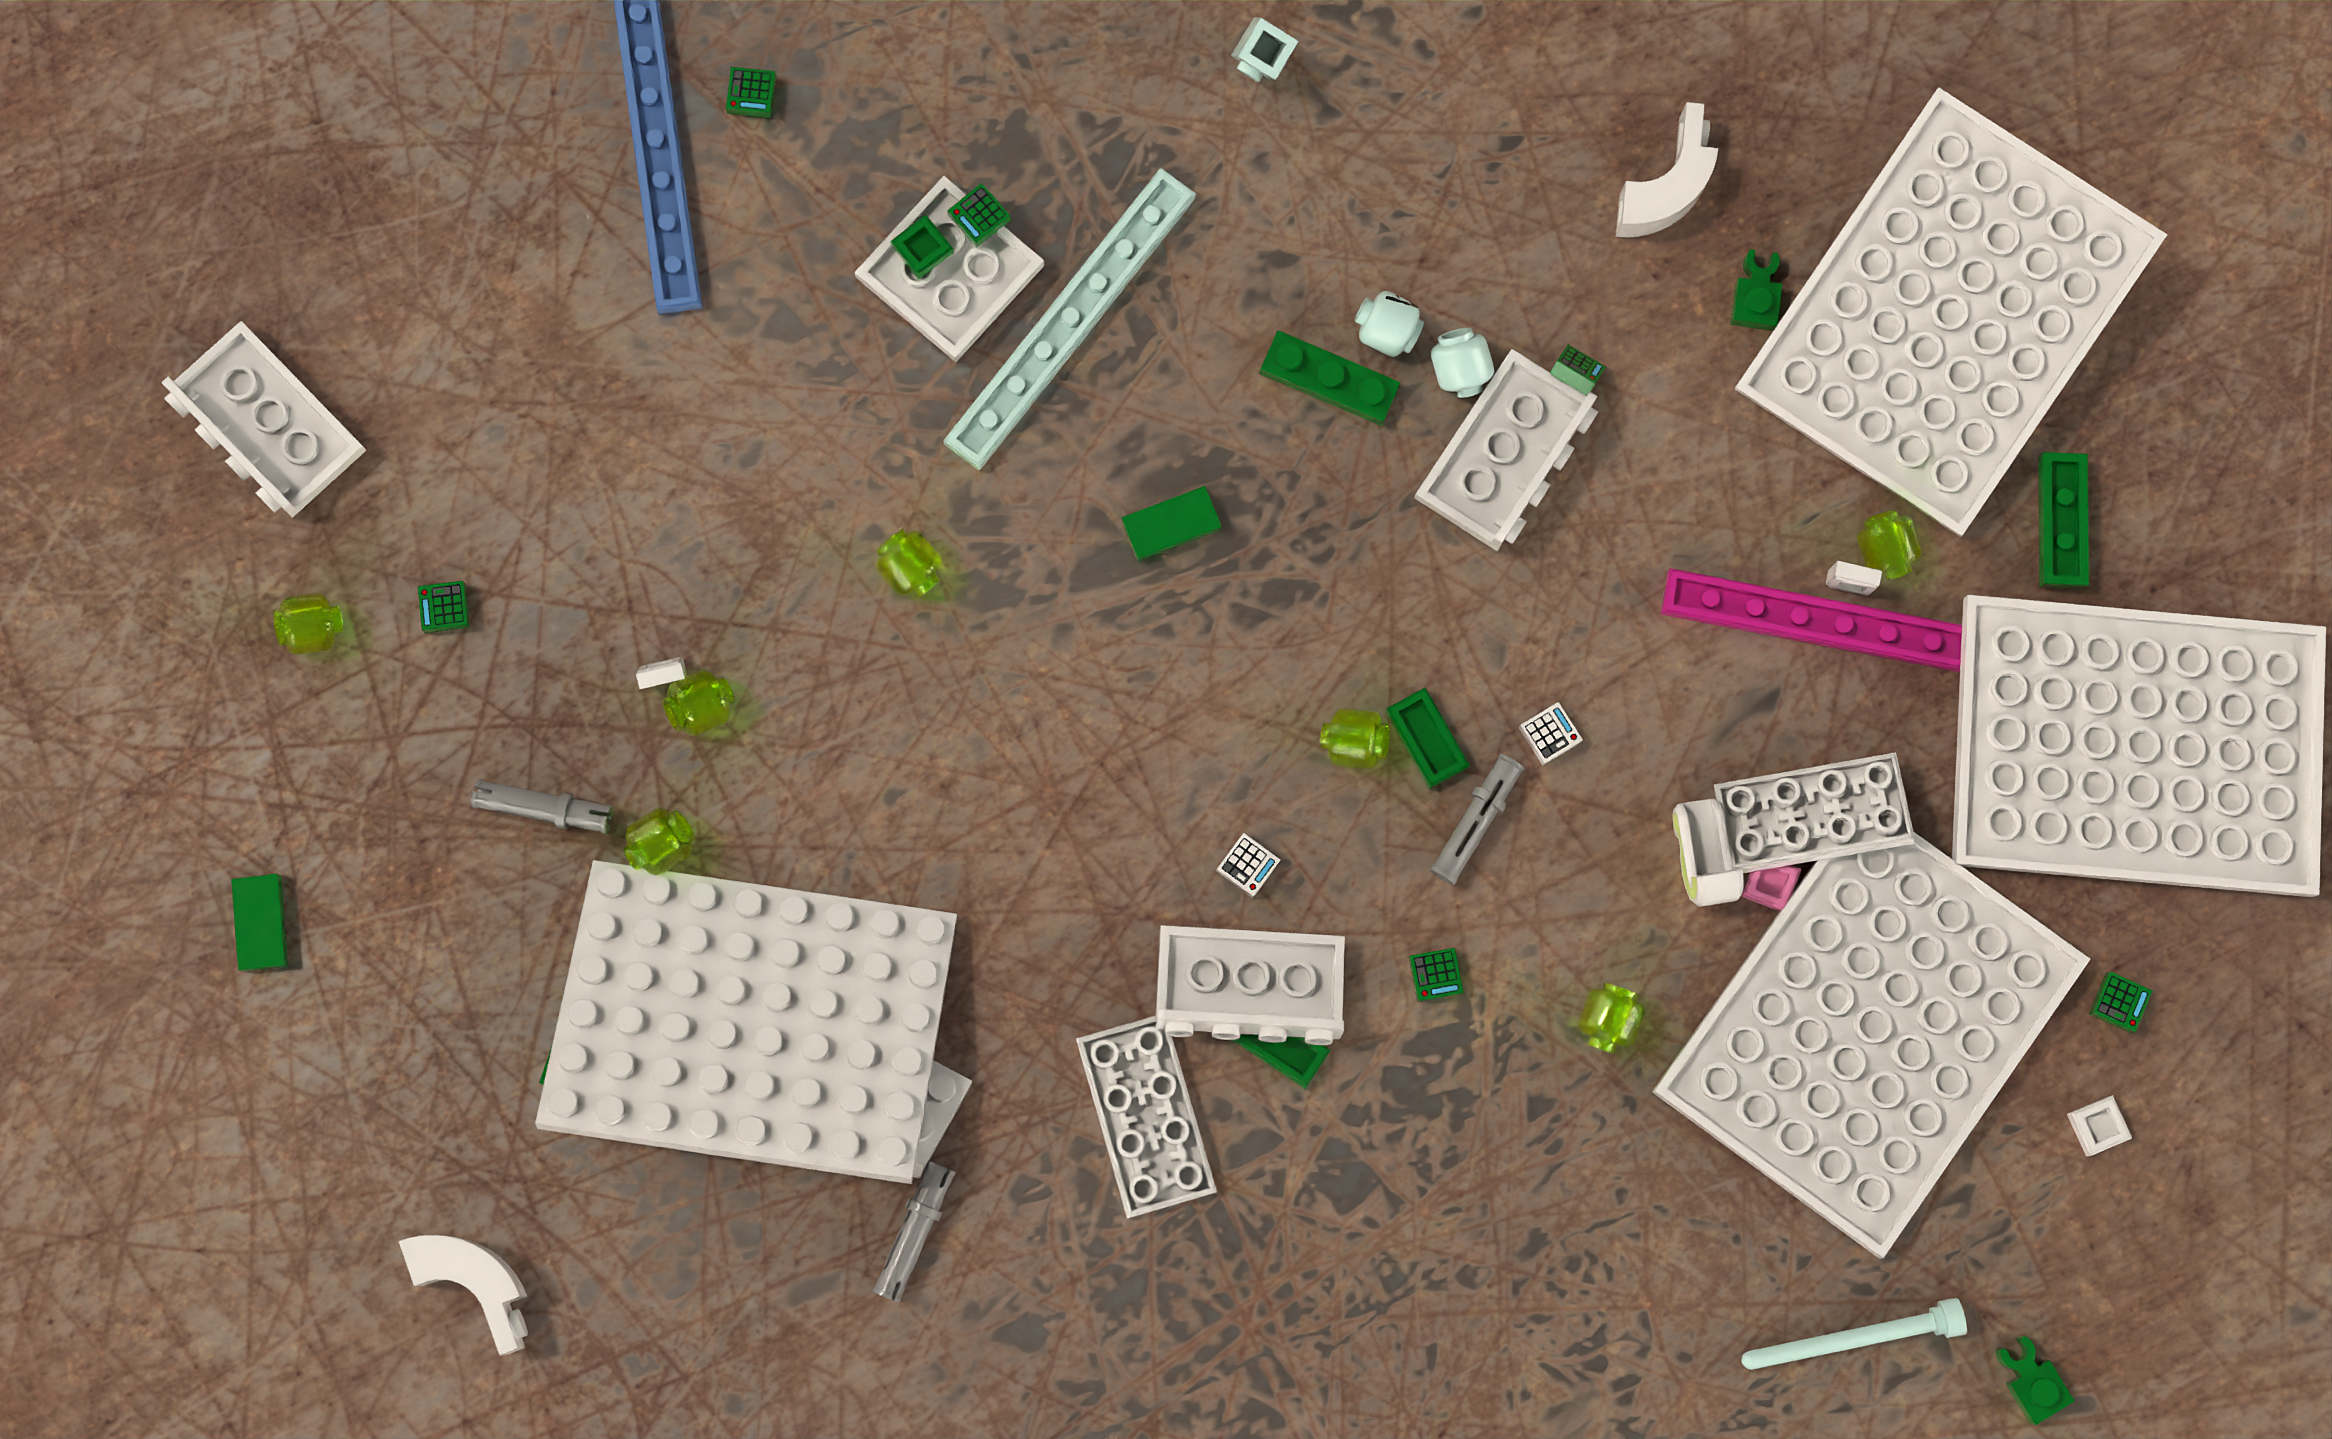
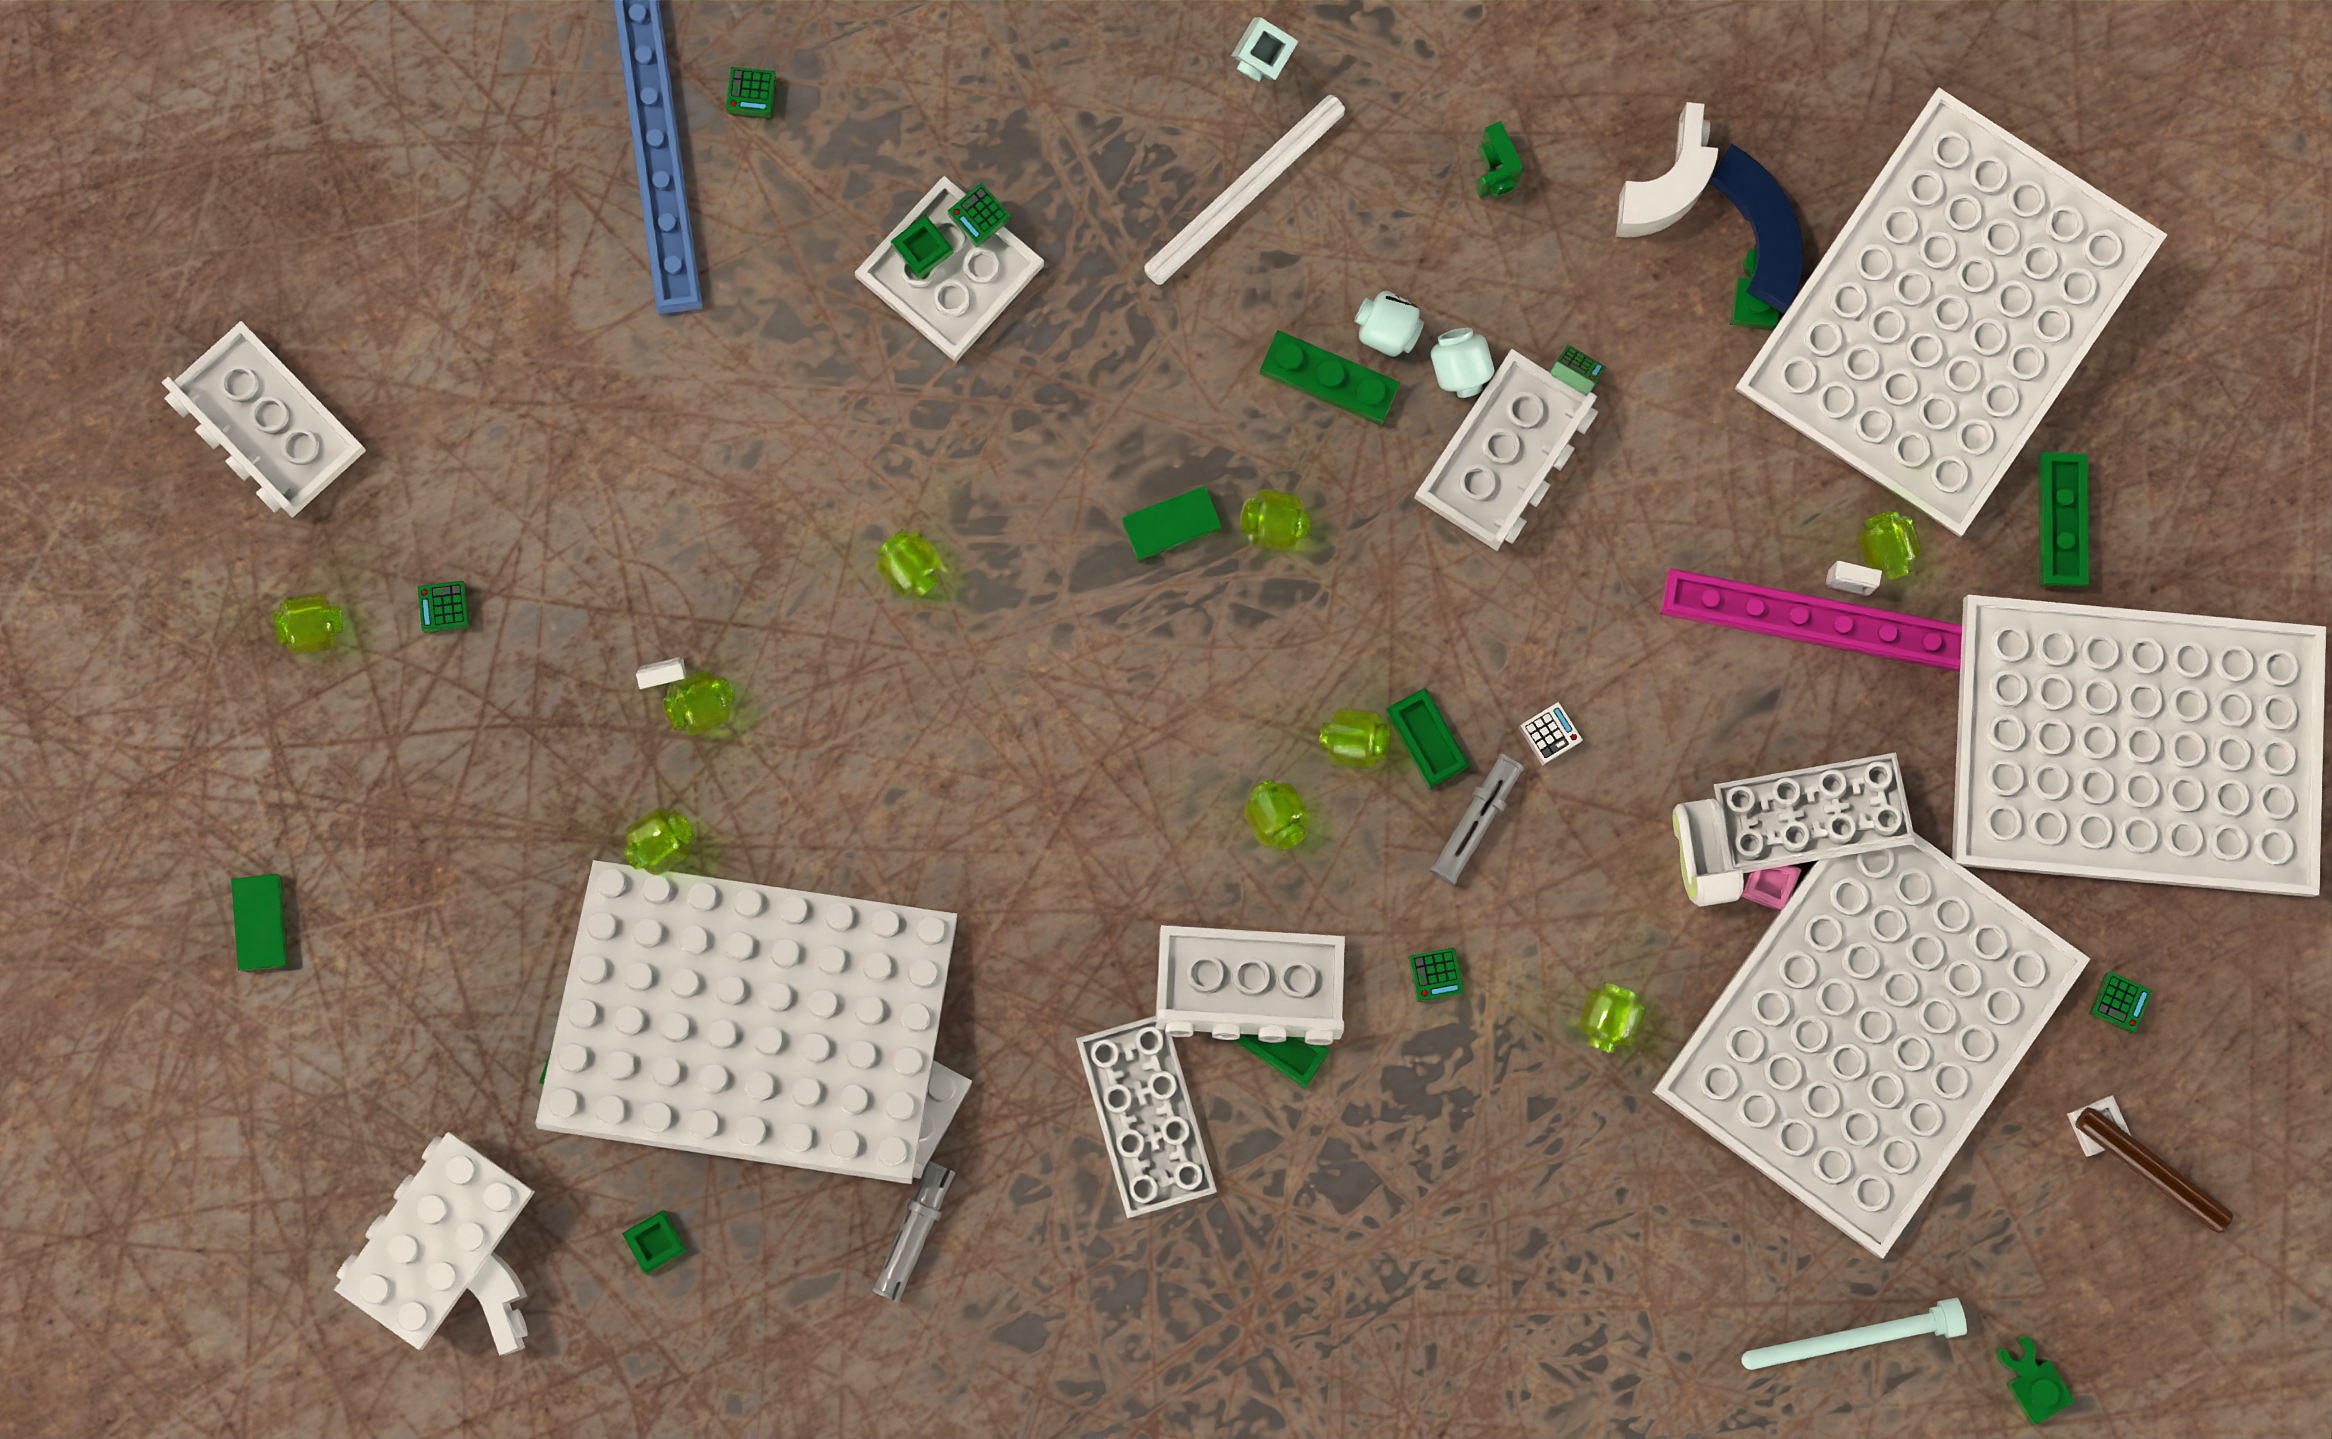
light grey pin [471,779,614,834] -> none
light aqua tile [943,168,1196,471] -> none
white tile [1216,833,1280,898] -> none
none -> white bracket [334,1132,535,1350]
none -> green tile [622,1210,687,1275]
none -> white axle [1144,95,1345,285]
none -> clear neon green head [1240,489,1310,551]
none -> clear neon green head [1243,780,1311,851]
none -> green bracket [1476,121,1524,198]
none -> dark blue tile [1708,144,1803,314]
none -> reddish brown axle [2075,1107,2233,1233]

